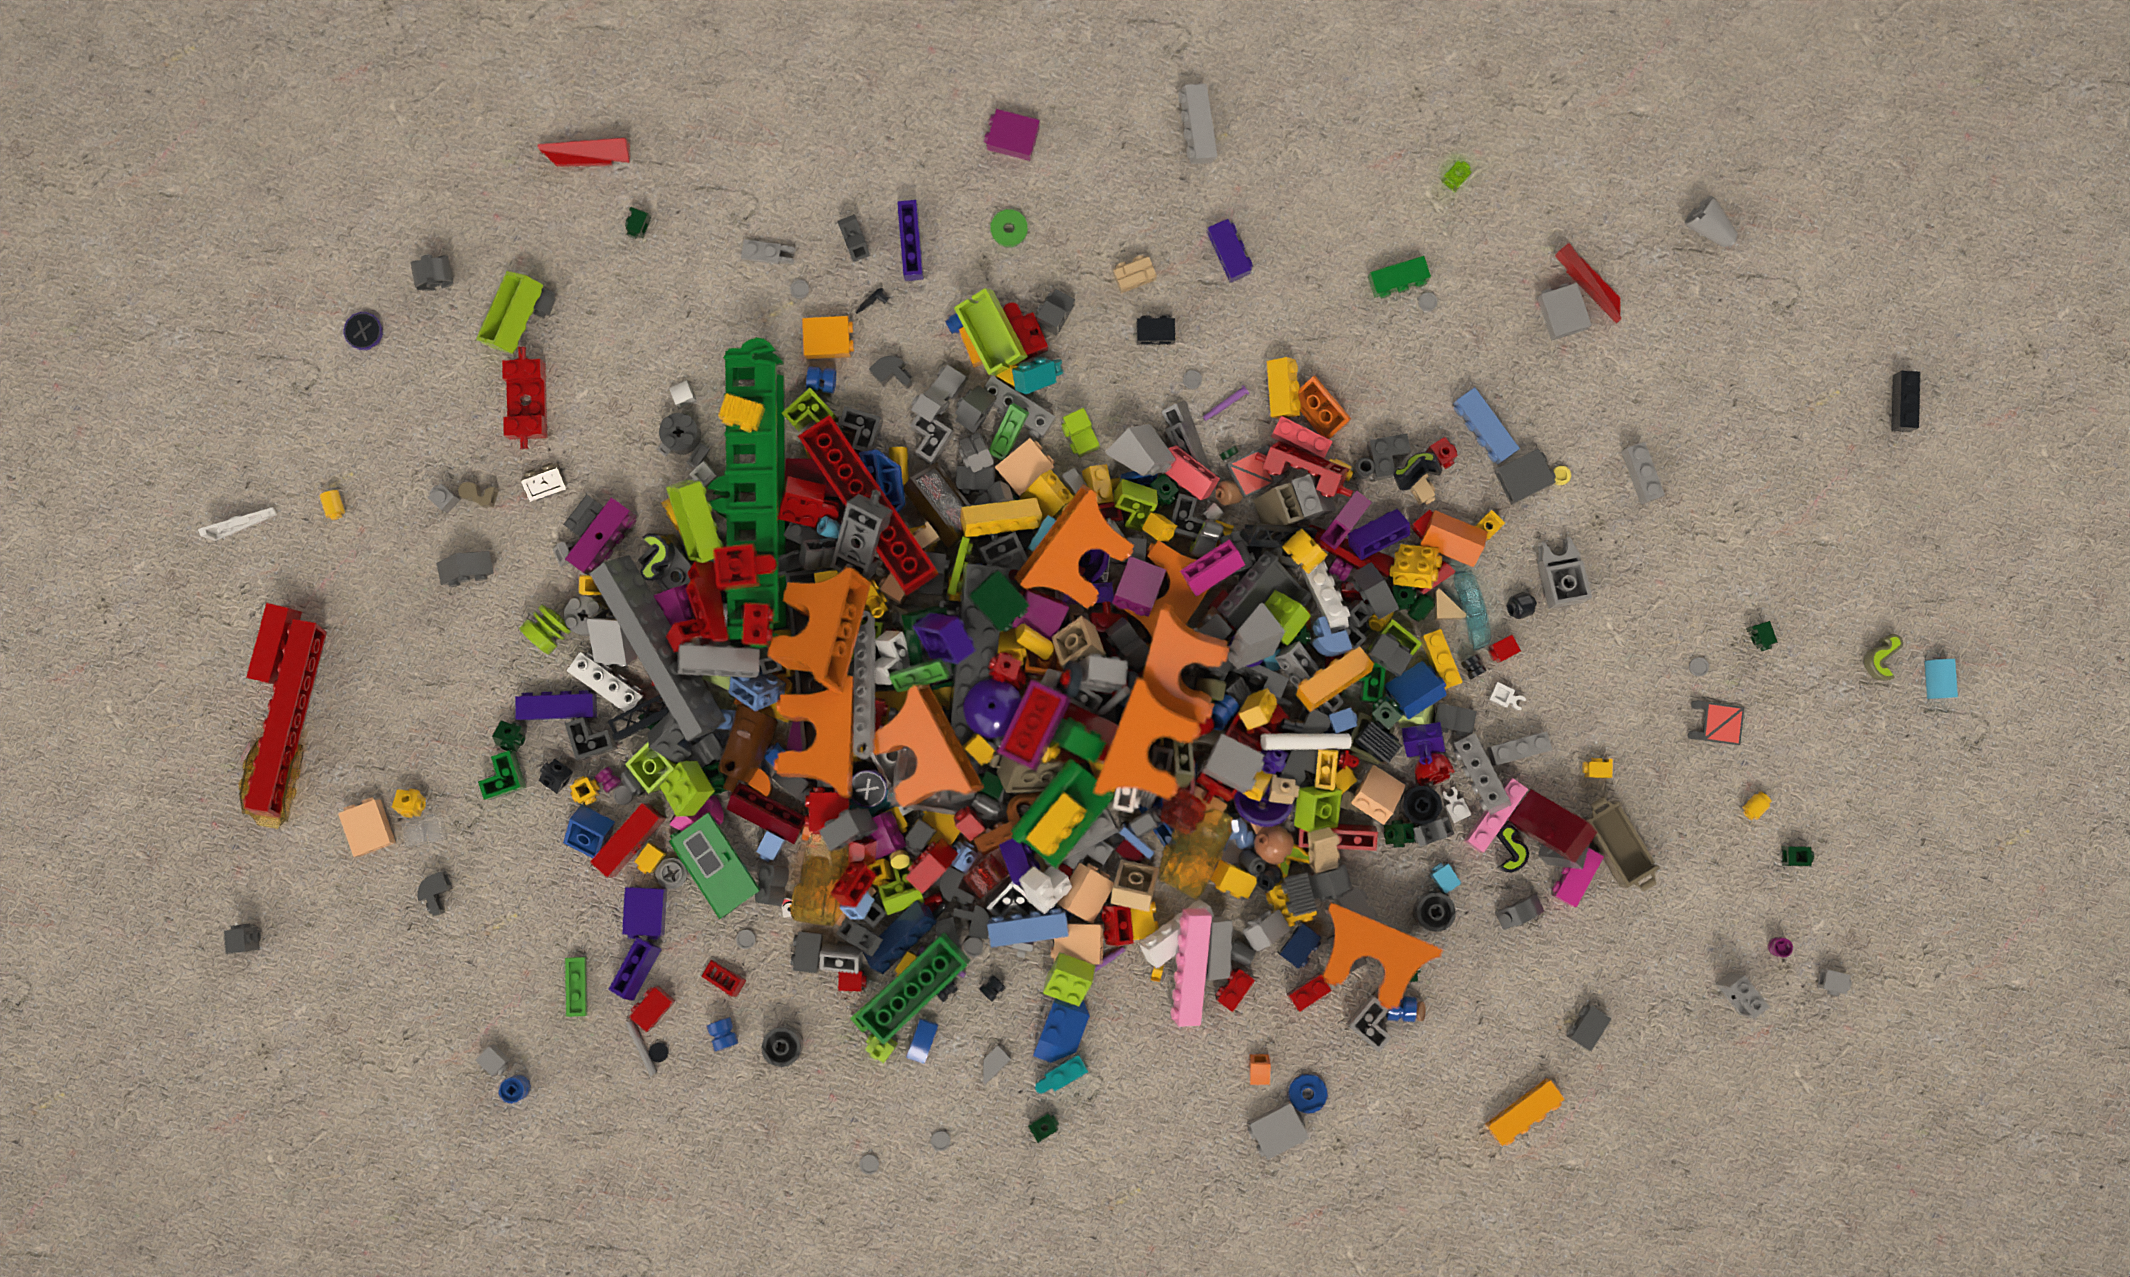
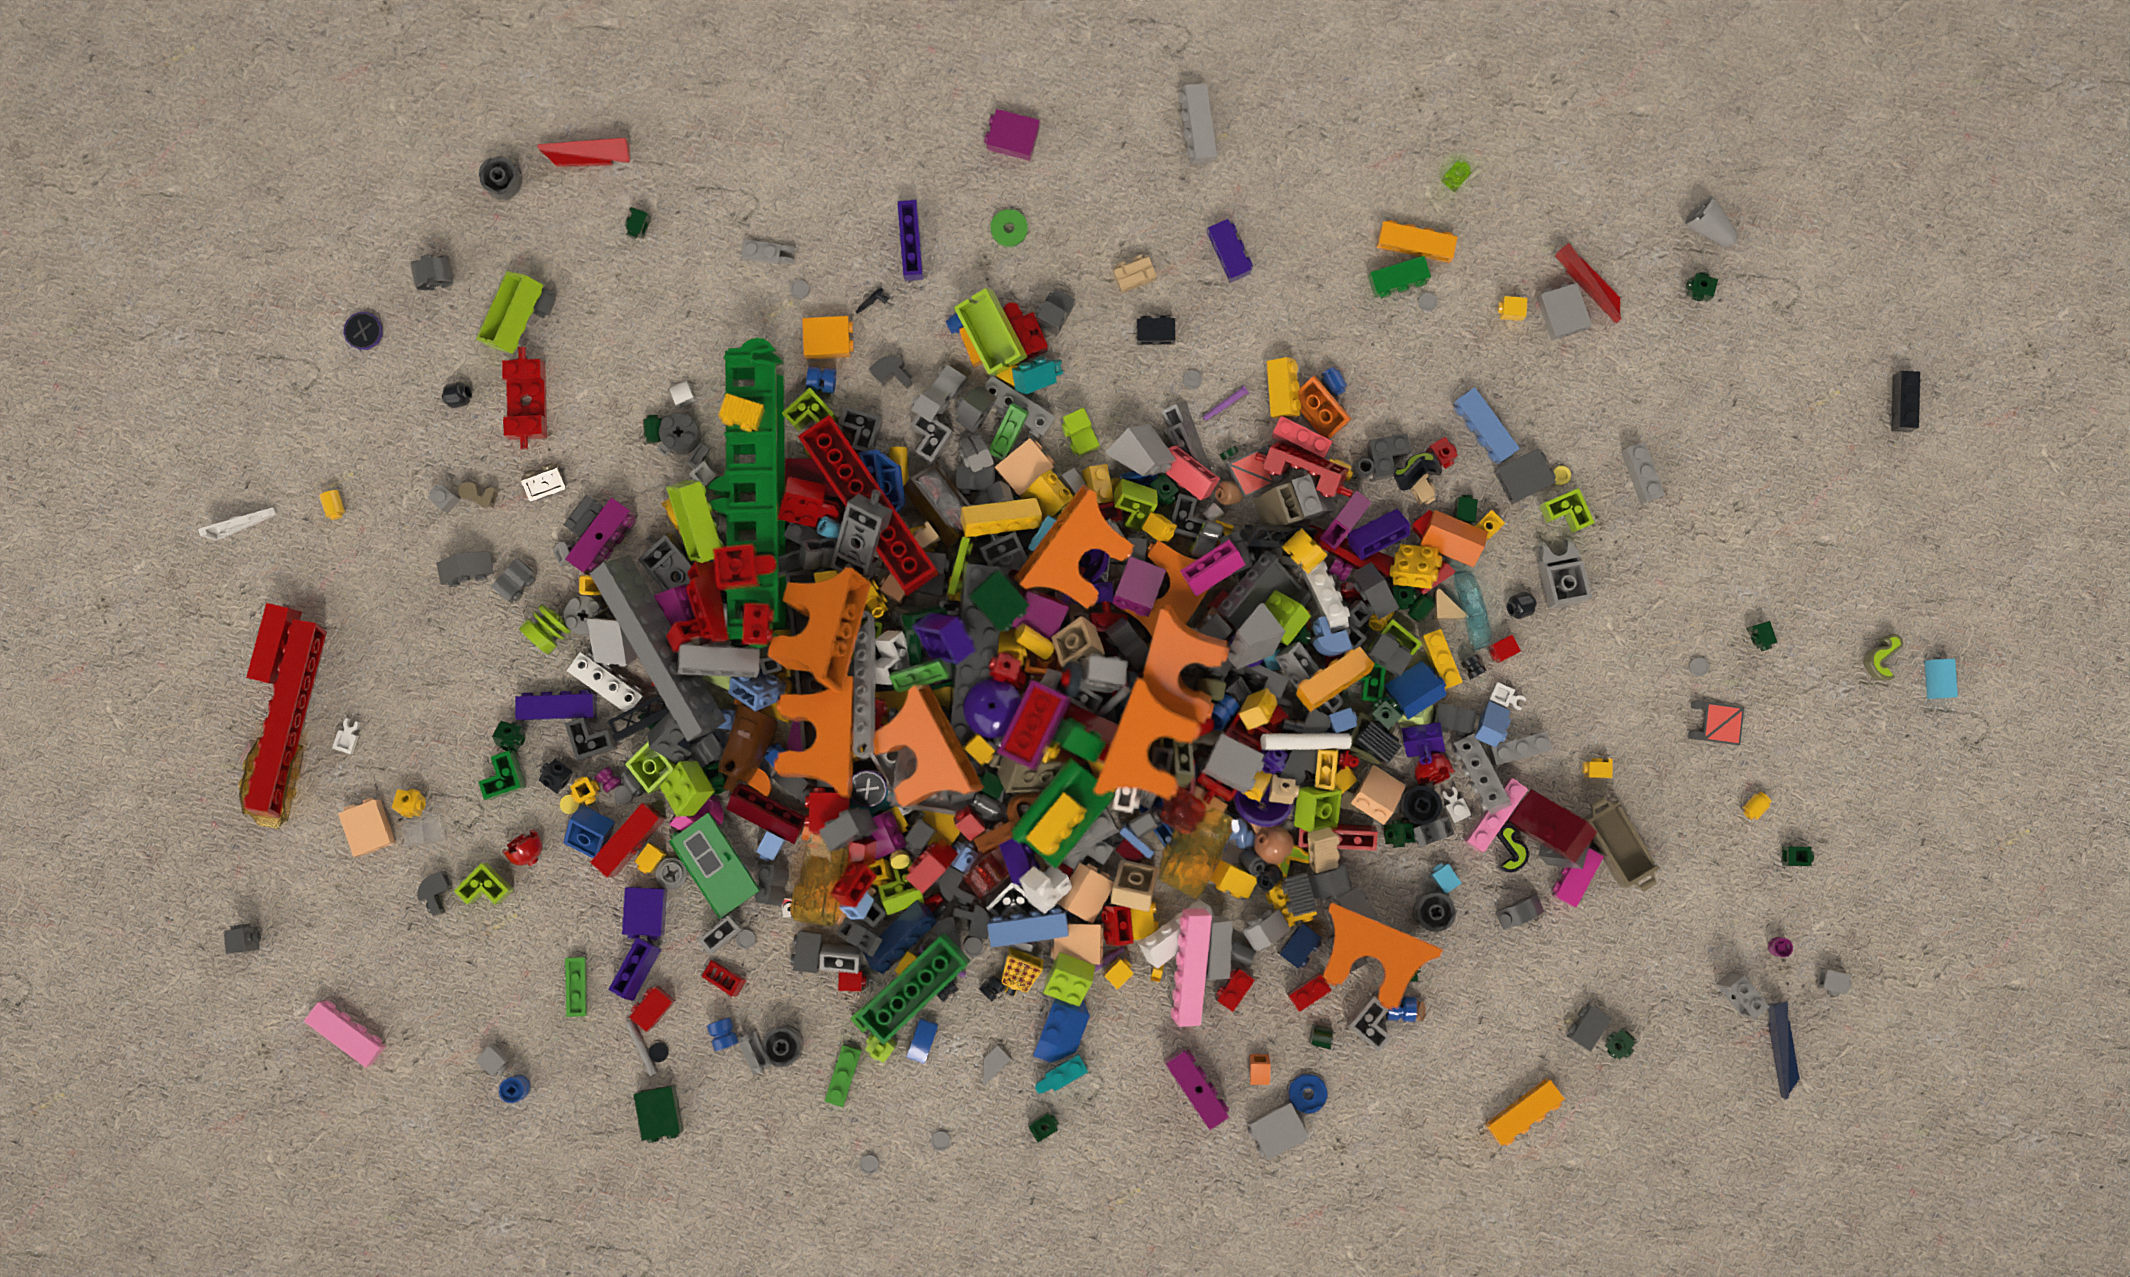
black animal [641,533,675,581] -> none
dark grey brick [837,214,871,262] -> none
none -> bright pink brick [304,1000,386,1067]
none -> white plate [332,718,360,754]
none -> black head [442,382,472,408]
none -> lime brick [454,863,514,905]
none -> dark grey brick [479,156,522,200]
none -> dark grey brick [491,558,537,603]
none -> red cylinder [502,829,543,866]
none -> light yellow tile [560,795,581,814]
none -> dark green brick [633,1084,684,1143]
none -> dark green brick [643,415,662,443]
none -> light grey brick [699,915,743,954]
none -> light grey hinge [738,1031,771,1075]
none -> bright green plate [824,1044,862,1108]
none -> yellow torso [1001,947,1044,996]
none -> yellow brick [1102,957,1134,990]
none -> magenta brick [1164,1047,1230,1130]
none -> dark green brick [1309,1024,1333,1050]
none -> blue brick [1321,367,1347,396]
none -> light orange brick [1376,220,1458,263]
none -> dark green brick [1454,495,1478,524]
none -> medium blue brick [1475,701,1511,748]
none -> yellow brick [1497,296,1528,321]
none -> lime brick [1539,488,1595,533]
none -> dark green brick [1605,1027,1638,1060]
none -> dark green brick [1685,272,1718,302]
none -> dark blue wedge [1768,1001,1800,1099]

